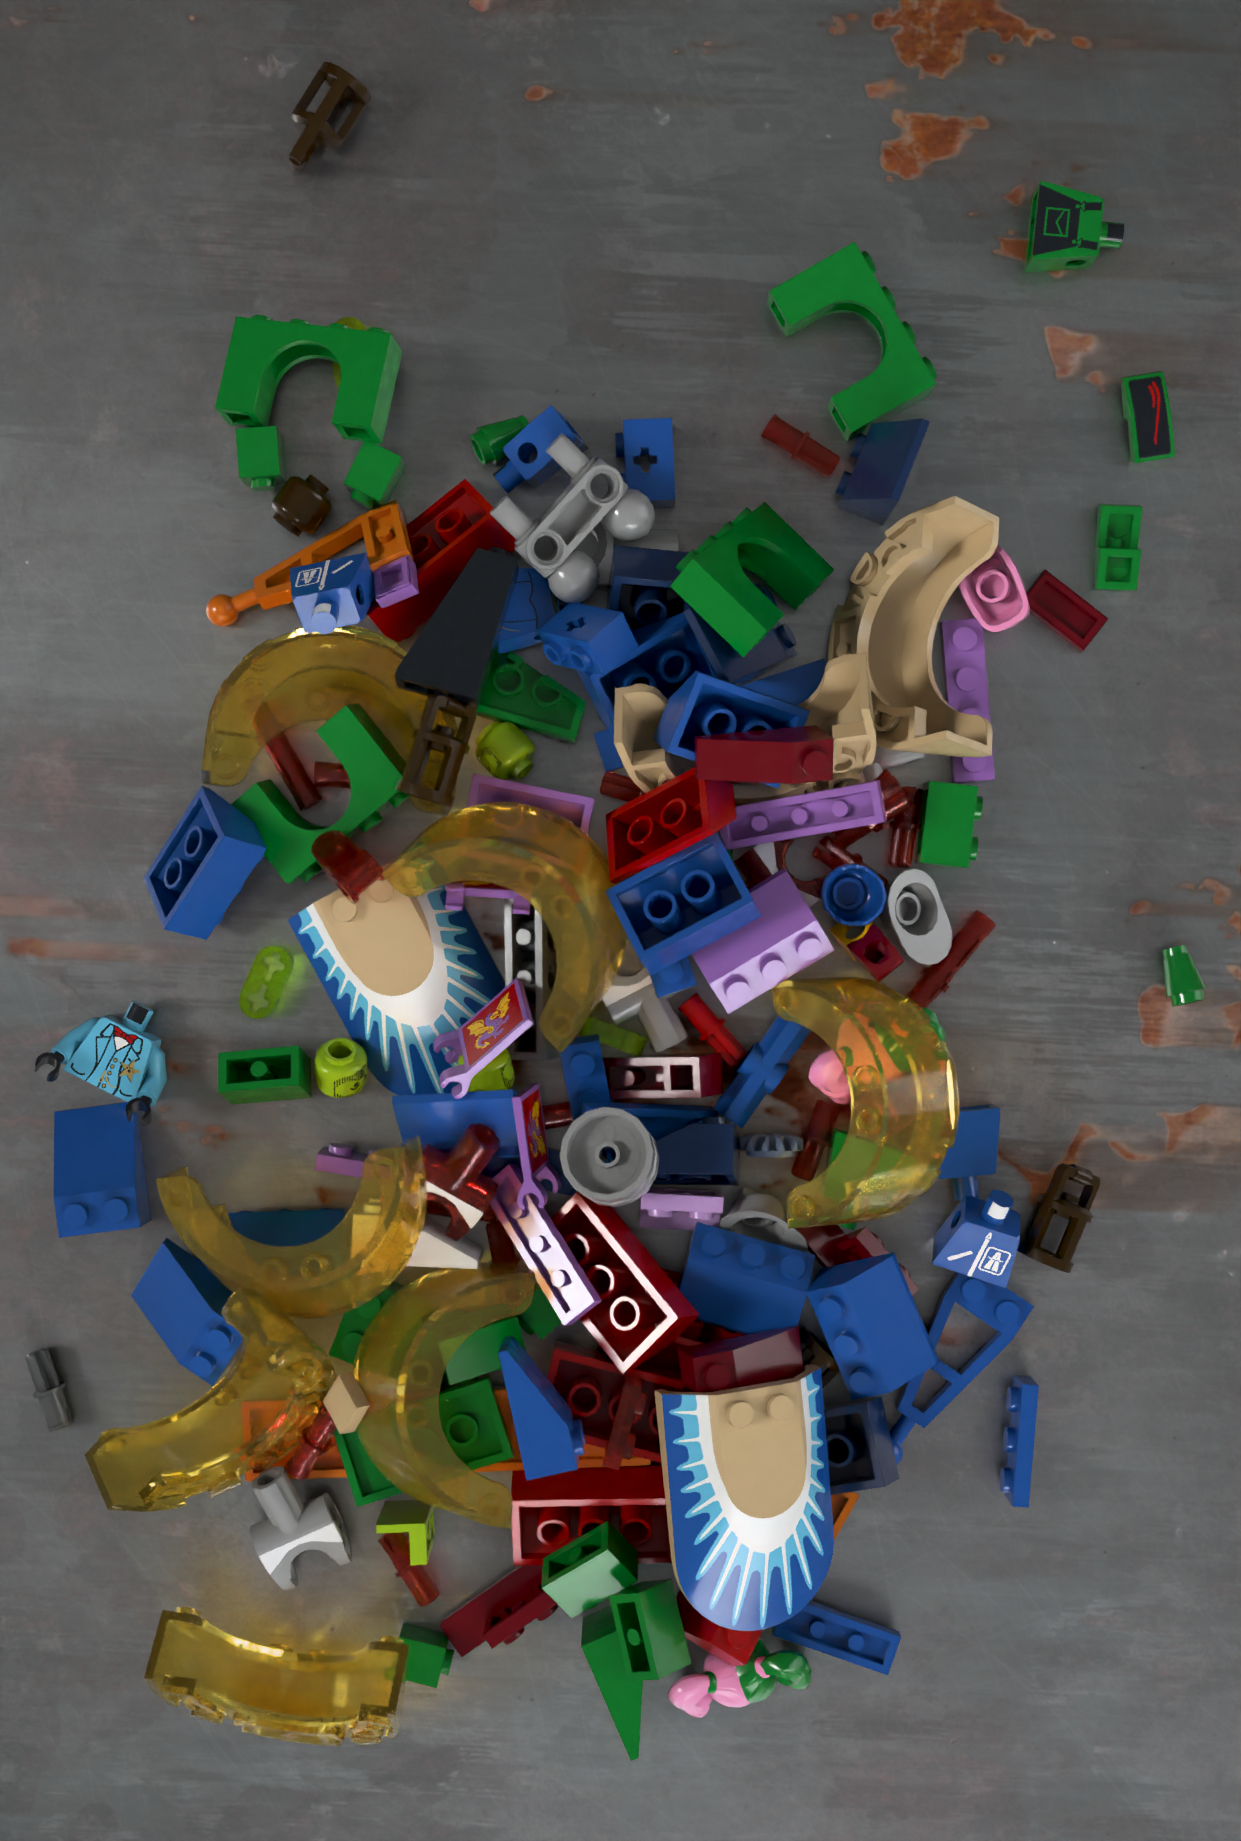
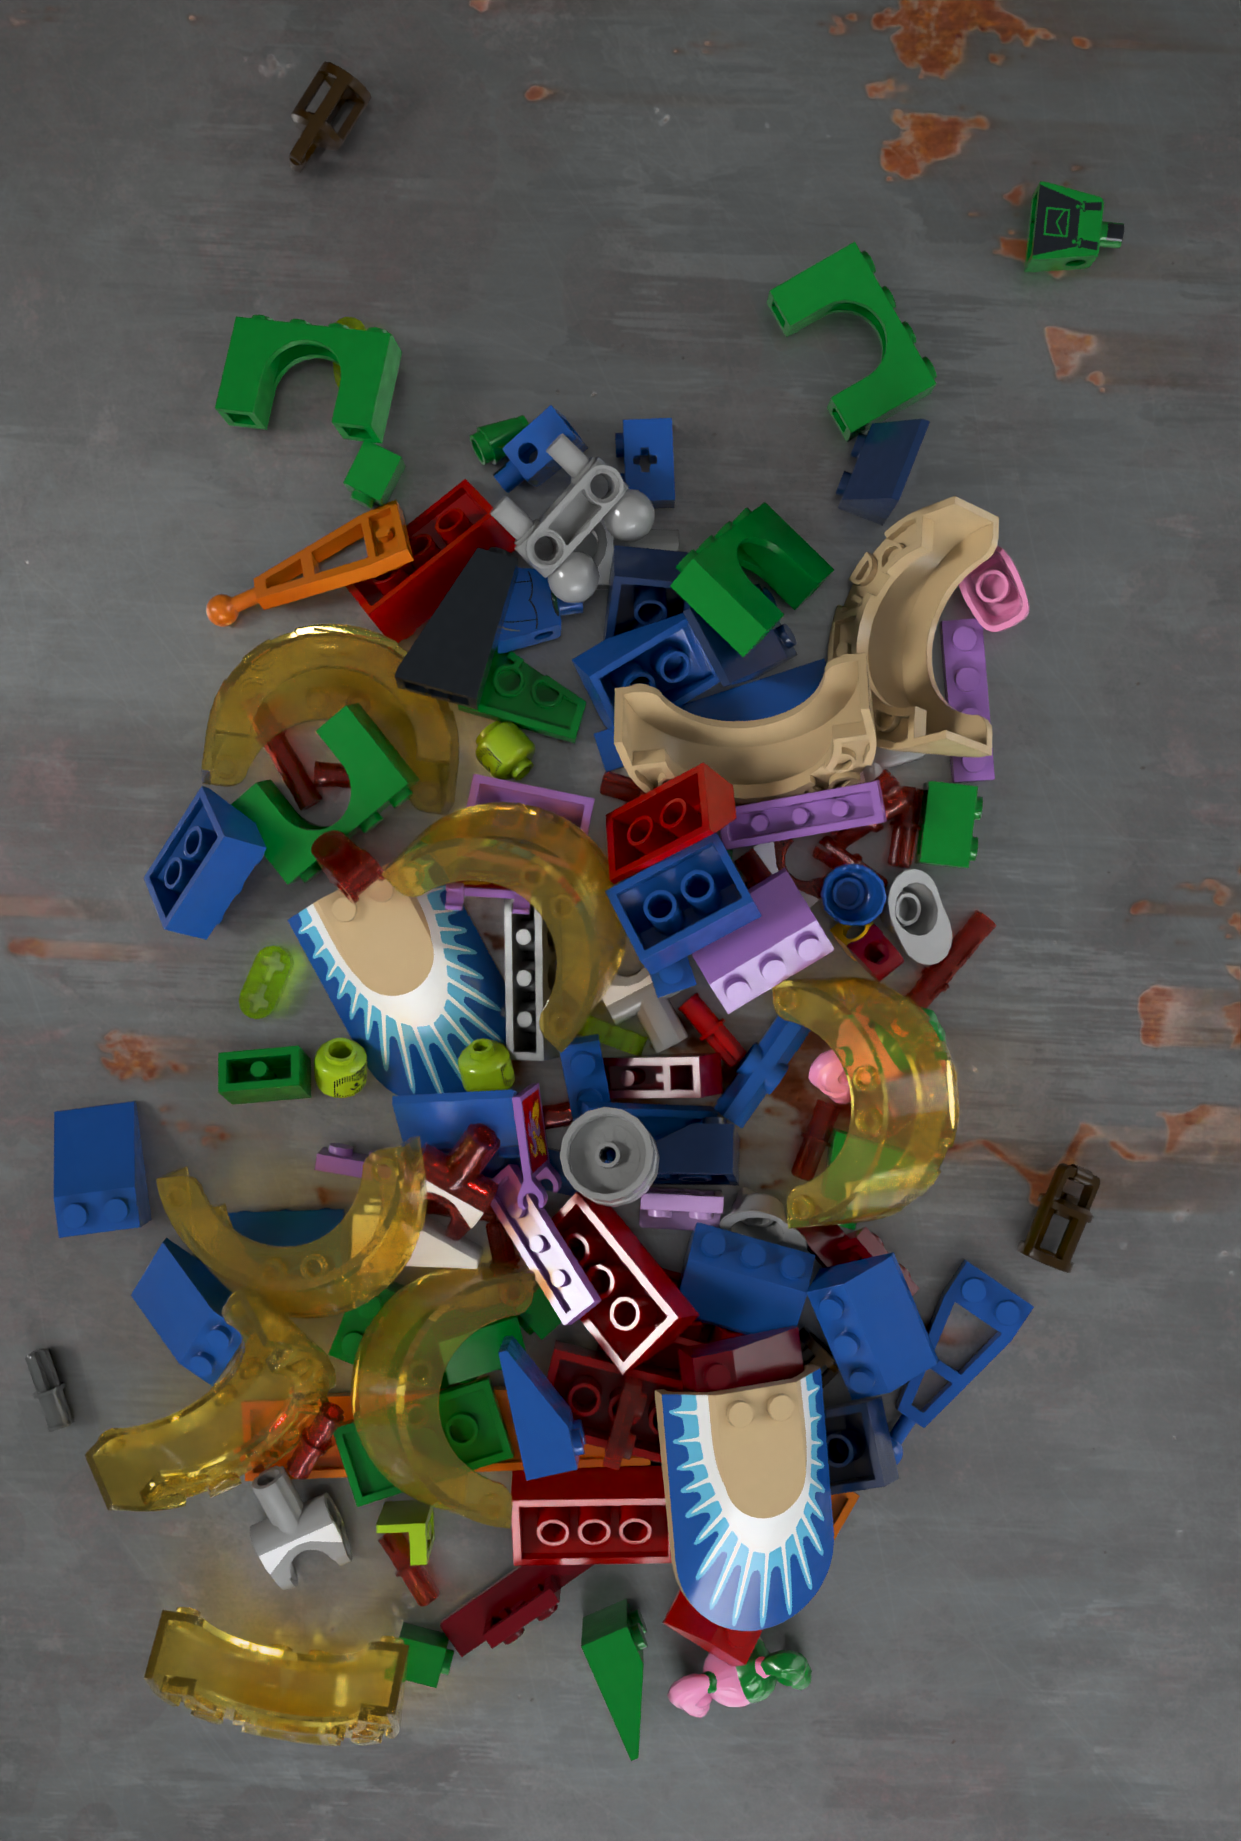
medium azure torso [34,1000,167,1126] -> none
green brick [235,426,286,491] -> none
dark brown head [271,474,332,537] -> none
blue torso [290,552,375,634] -> none
tan tile [323,1372,370,1434] -> none
medium lavender tile [373,555,419,609] -> none
dark brown piece [395,694,476,808] -> none
medium lavender flag [433,977,534,1099] -> none
blue brick [537,603,638,676] -> none
green brick [542,1521,638,1618] -> none
green brick [609,1579,691,1681] -> none
blue slope [653,671,810,788] -> none
dark red slope [695,725,834,784] -> none
sand blue gear [738,1133,804,1157] -> none
clear red axle [761,414,840,477] -> none
blue plate [772,1601,901,1675] -> none
blue torso [916,1104,1000,1200] -> none
blue torso [932,1190,1020,1288] -> none
blue plate [1000,1375,1039,1508] -> none
dark red tile [1026,569,1109,652] -> none
green slope [1094,503,1142,591] -> none
slope [1121,371,1175,463] -> none
green cone [1162,945,1206,1007] -> none

